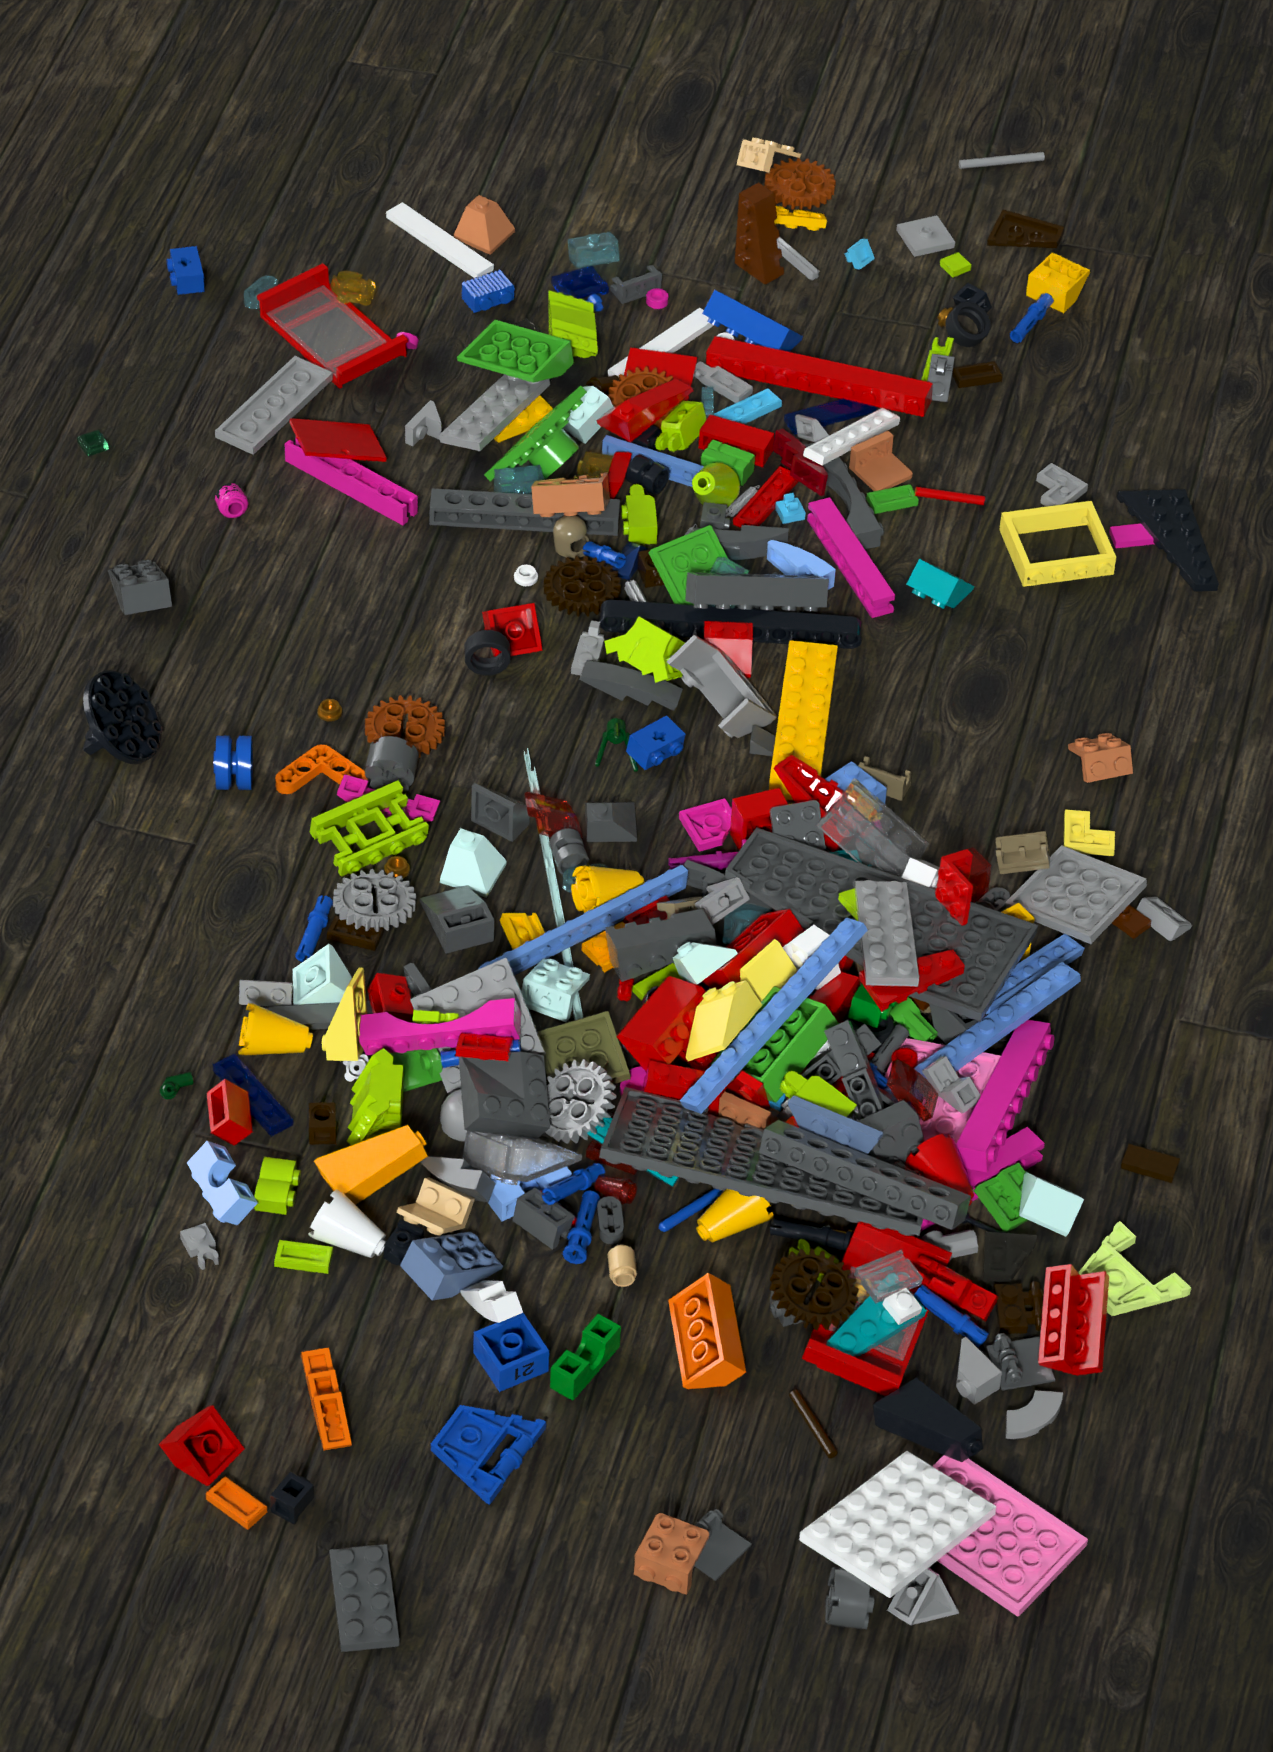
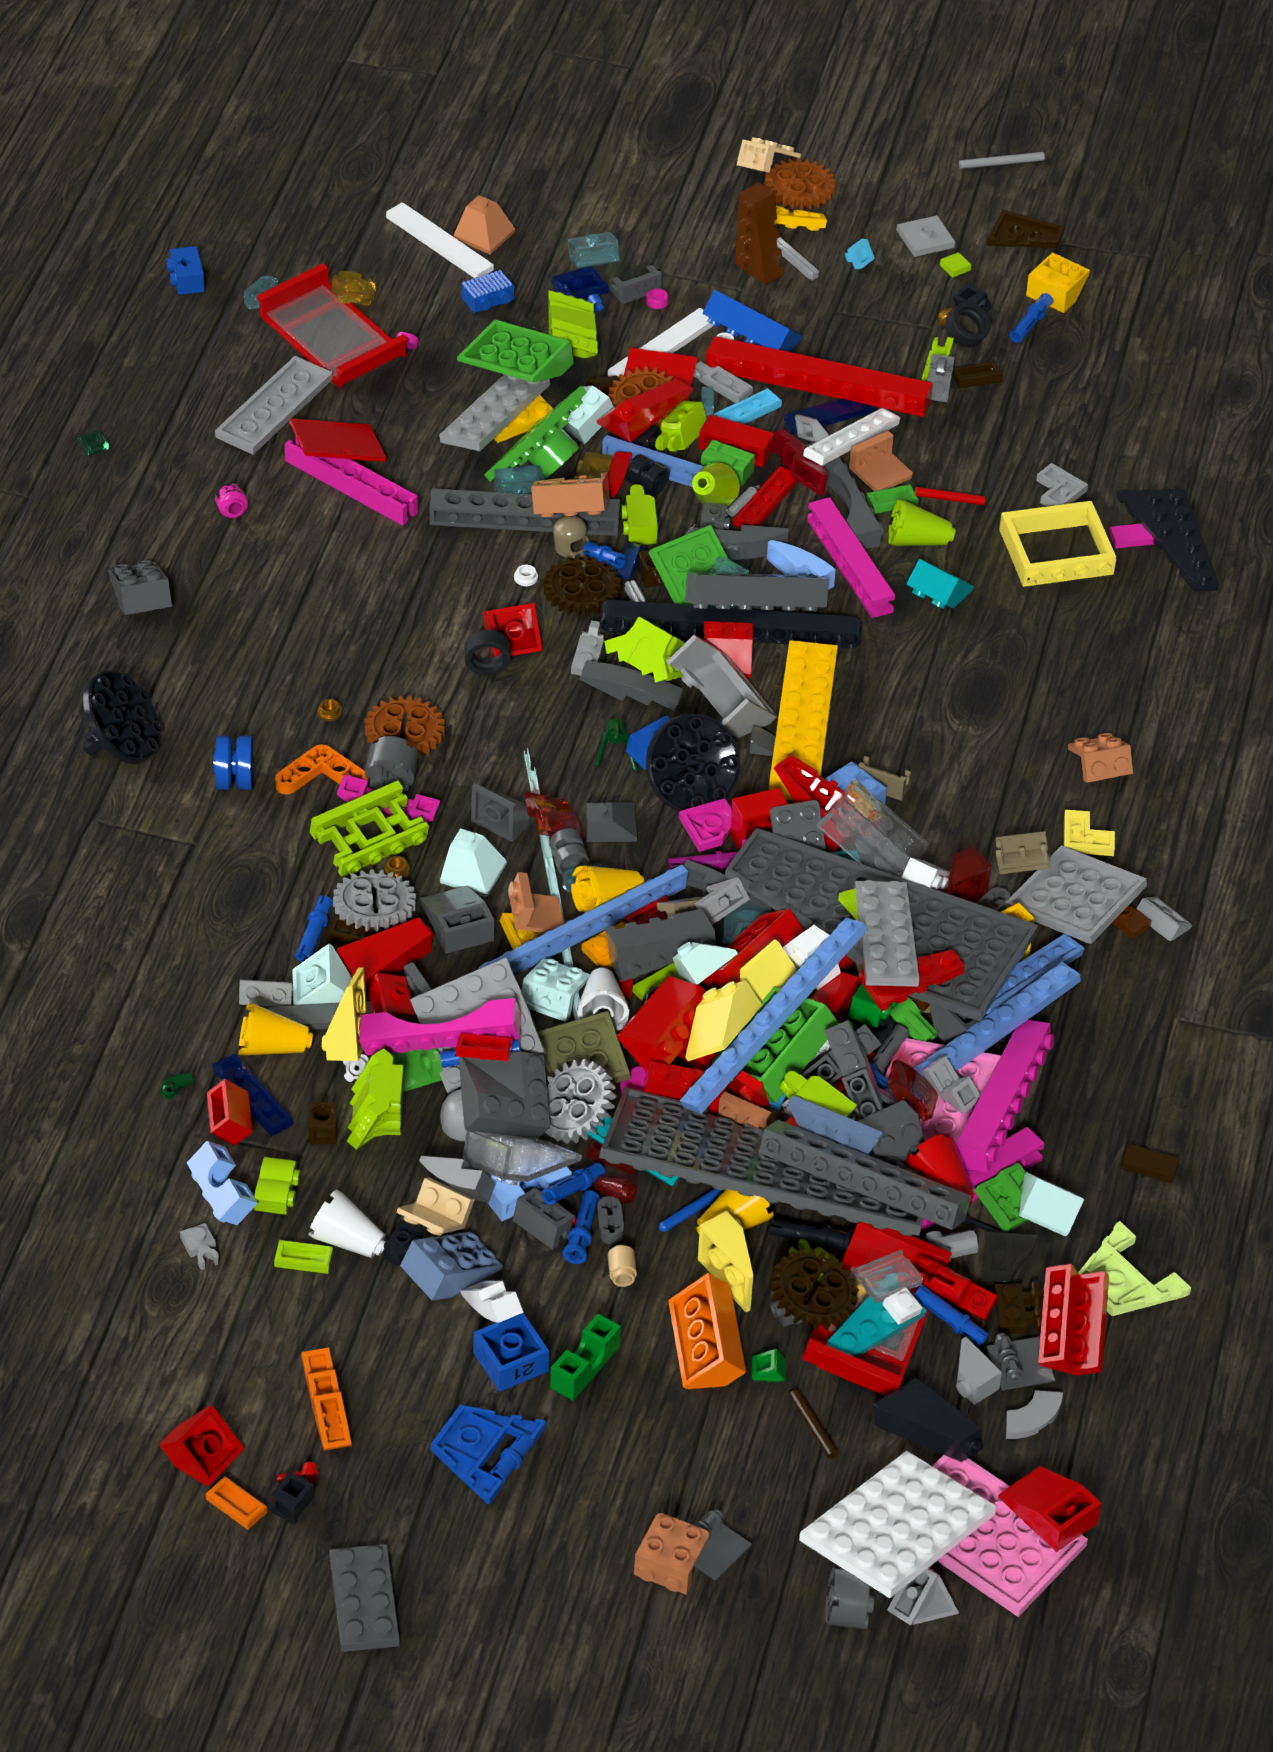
light orange slope [314,1125,428,1205] -> none
light grey slope [405,400,442,446] -> none
lime plate [413,1010,461,1024] -> none
medium azure tile [775,493,806,524] -> none
red tile [891,1048,918,1073] -> none
red bracket [935,849,973,926] -> none
none -> red hand [277,1462,319,1484]
none -> red slope [337,917,433,997]
none -> nougat bracket [508,872,564,933]
none -> white cone [577,968,629,1032]
none -> black bracket [646,714,740,811]
none -> light yellow slope [698,1211,753,1312]
none -> green slope [752,1349,786,1382]
none -> lime cone [888,500,955,546]
none -> red slope [998,1466,1102,1552]

